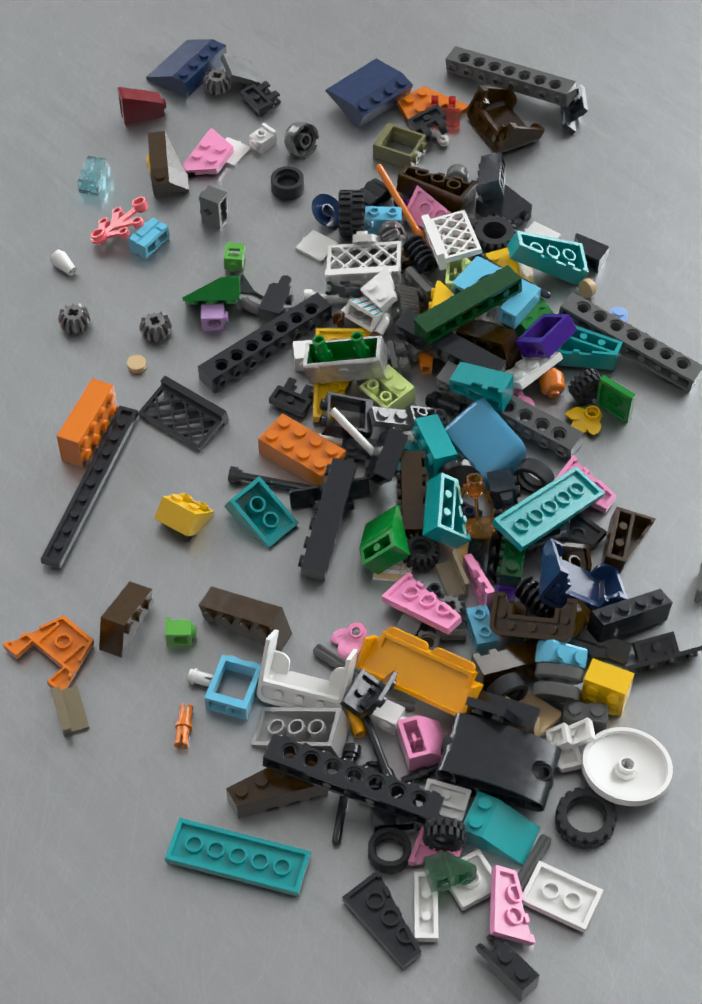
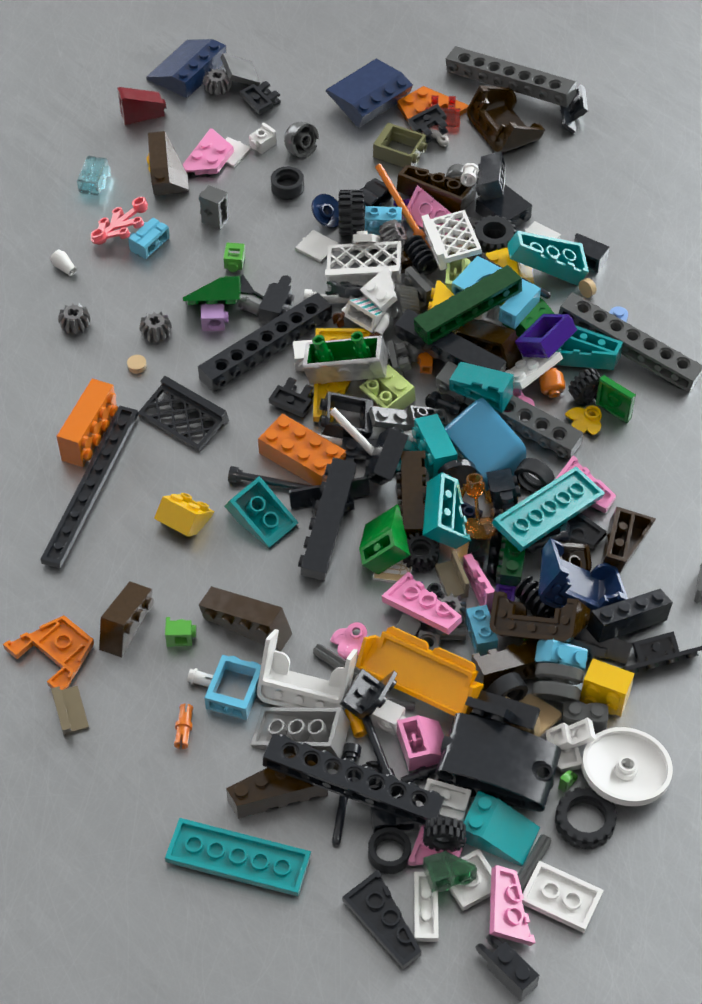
none -> white bush [460,163,479,187]
none -> bright green tile [558,770,578,793]

